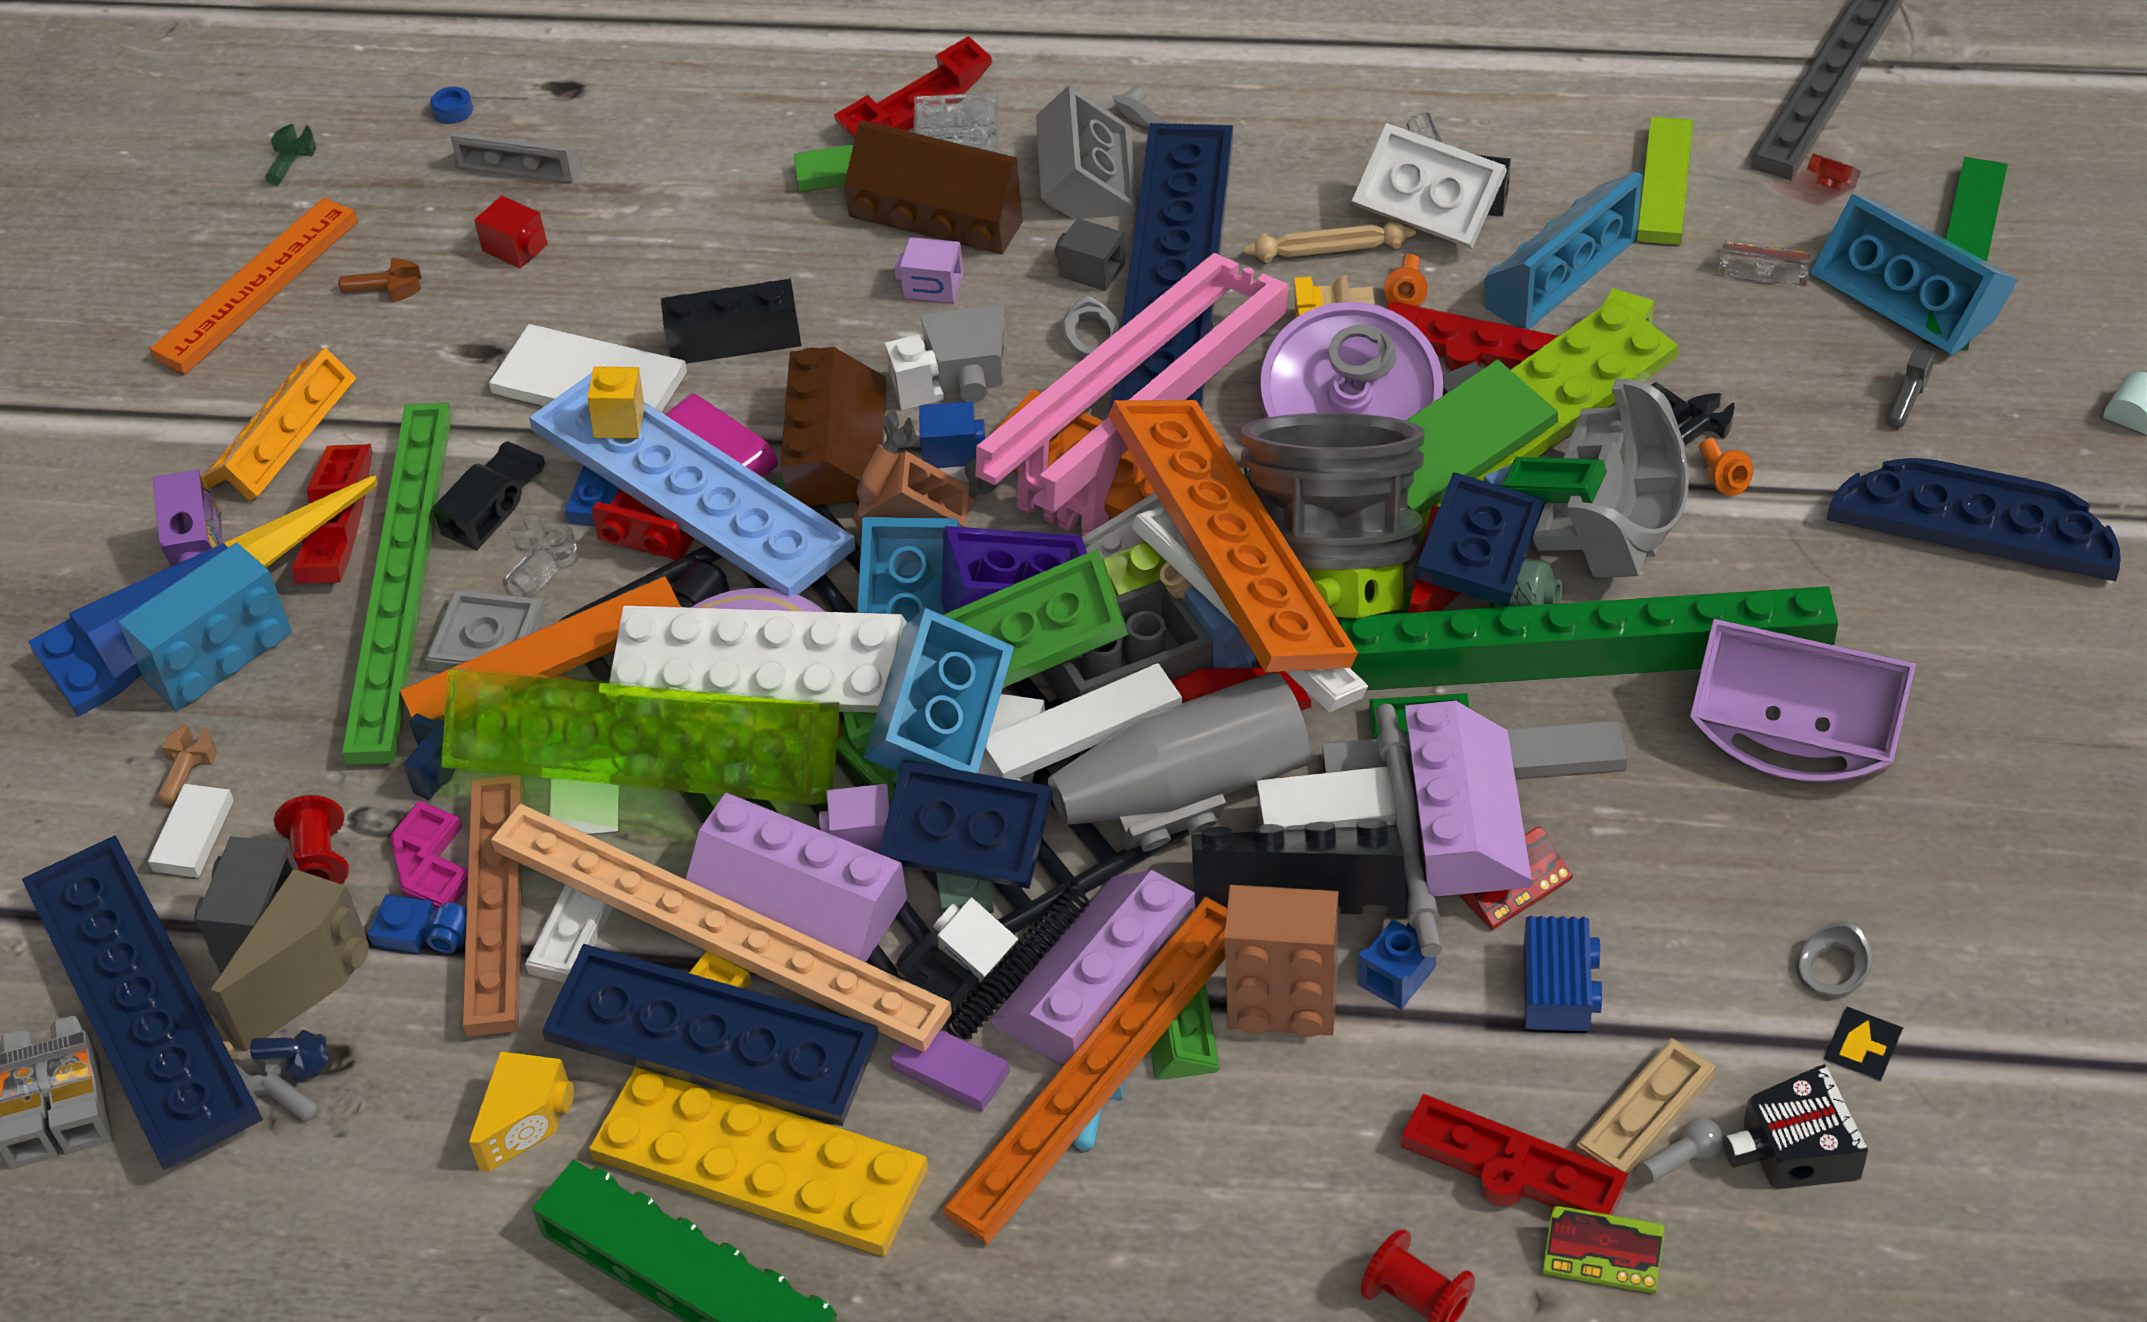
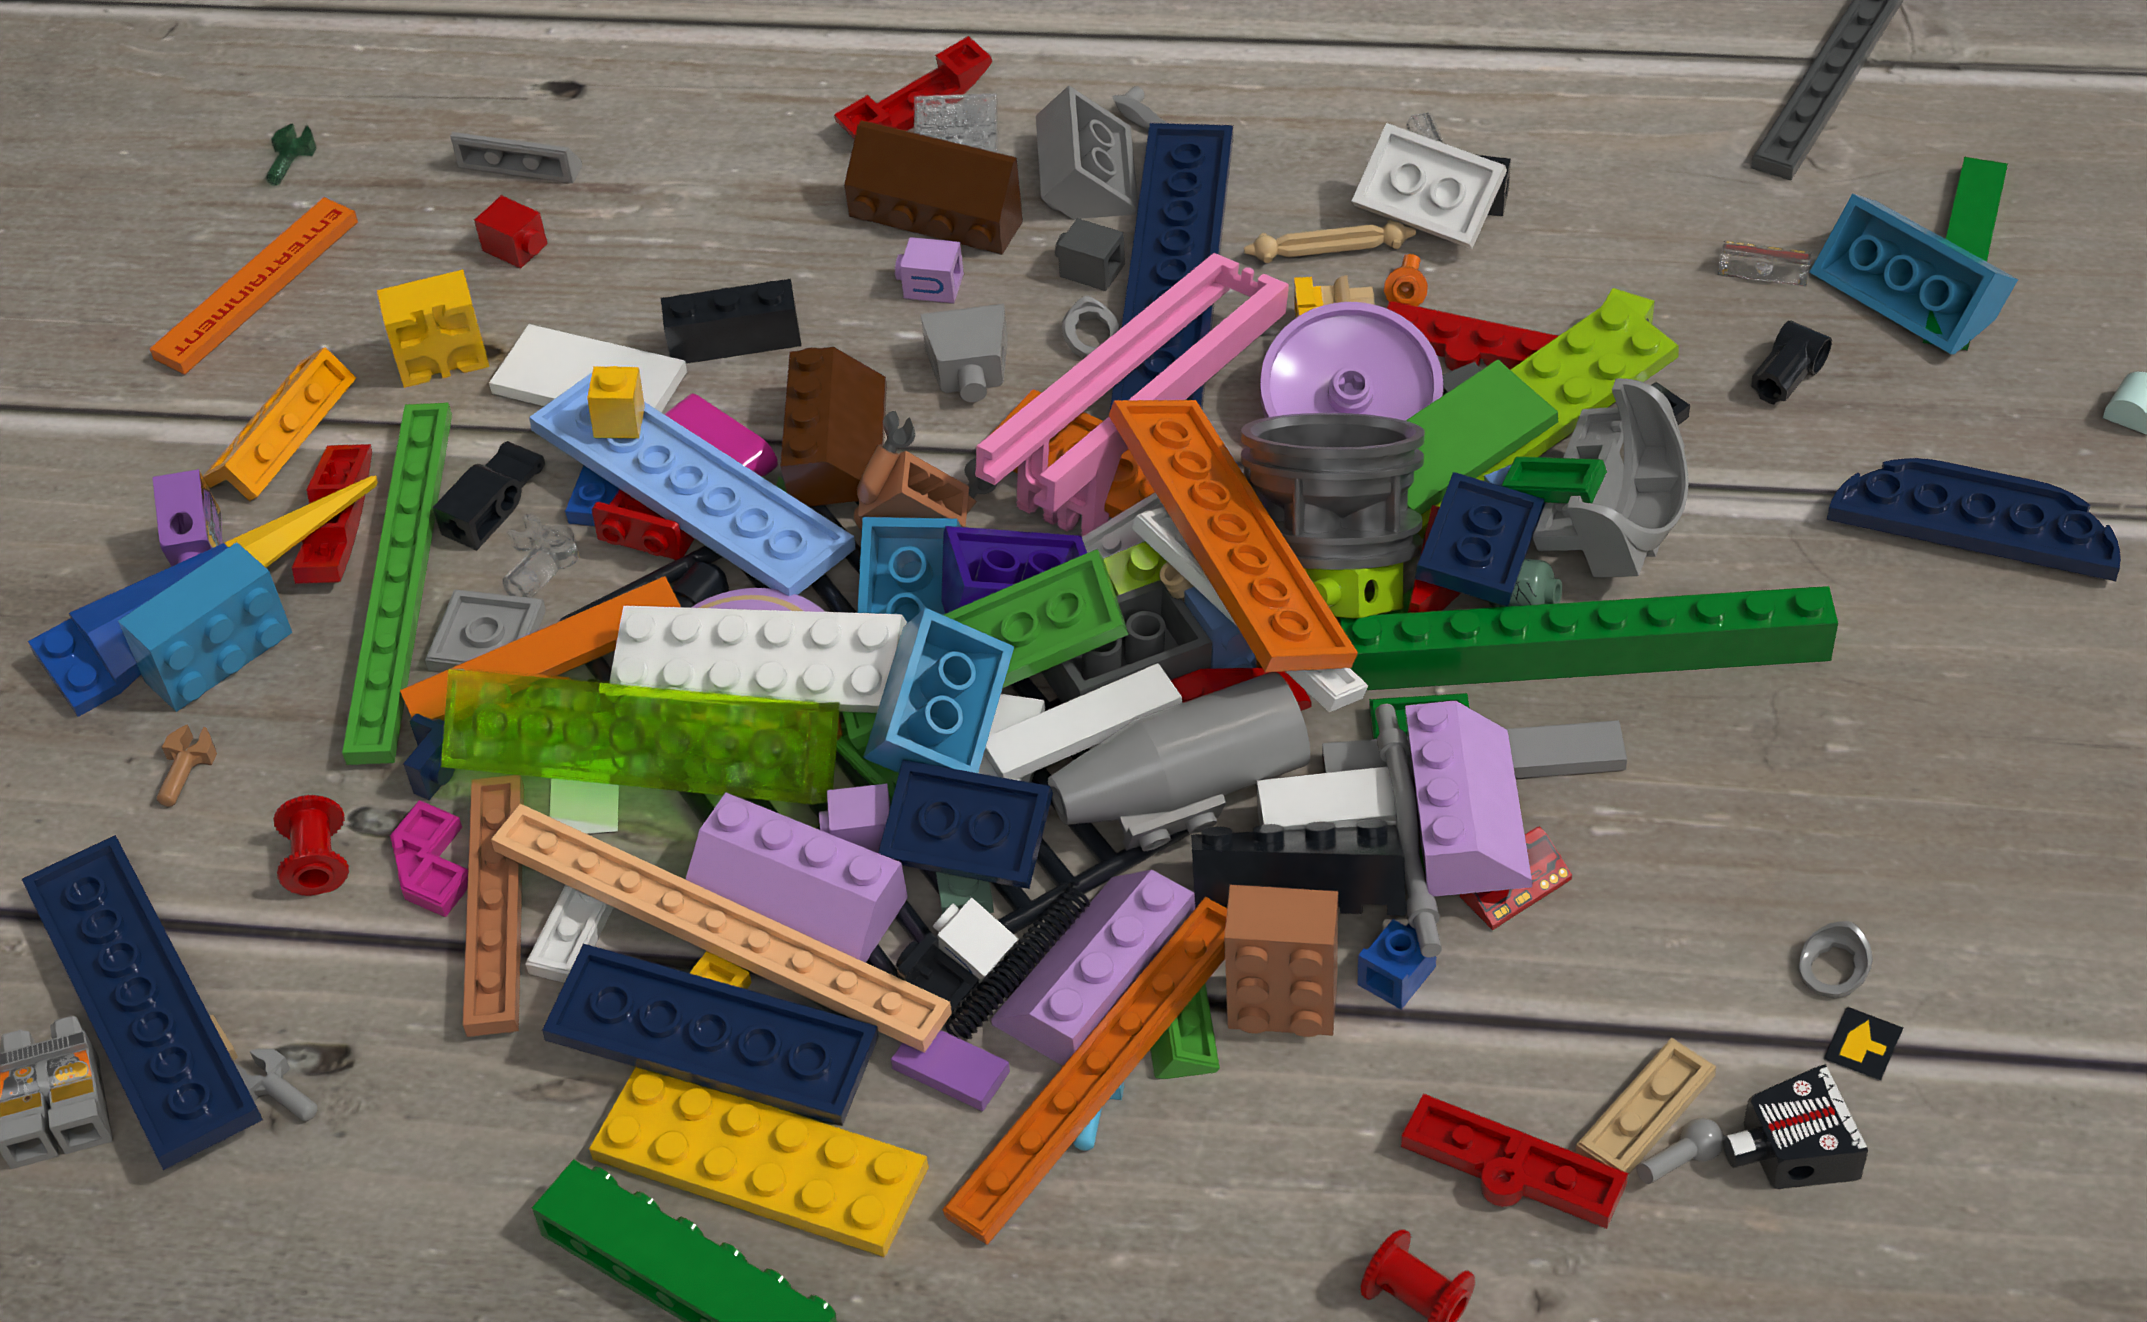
white tile [148,784,234,878] -> none
dark grey brick [194,836,299,974] -> none
dark tan slope [211,869,370,1051] -> none
dark blue plate [250,1030,329,1083] -> none
dark orange bar [338,258,422,302] -> none
blue plate [368,894,467,954] -> none
blue tile [430,86,473,124] -> none
yellow slope [469,1051,574,1172] -> none
bright green tile [793,145,853,192] -> none
white brick [885,334,944,410] -> none
blue brick [919,401,986,468] -> none
light grey piece [1327,324,1396,382] -> none
dark azure slope [1484,172,1643,329] -> none
blue brick [1523,915,1602,1031] -> none
slope [1543,1206,1665,1294] -> none
lime tile [1637,116,1693,245] -> none
black bar [1679,393,1735,446] -> none
lavender piece [1690,619,1916,783] -> none
orange plate [1698,438,1753,496] -> none
clear red plate [1806,153,1861,191] -> none
dark grey bar [1887,347,1935,428] -> none
none -> yellow piece [377,269,490,388]
none -> black piece [1751,320,1832,405]

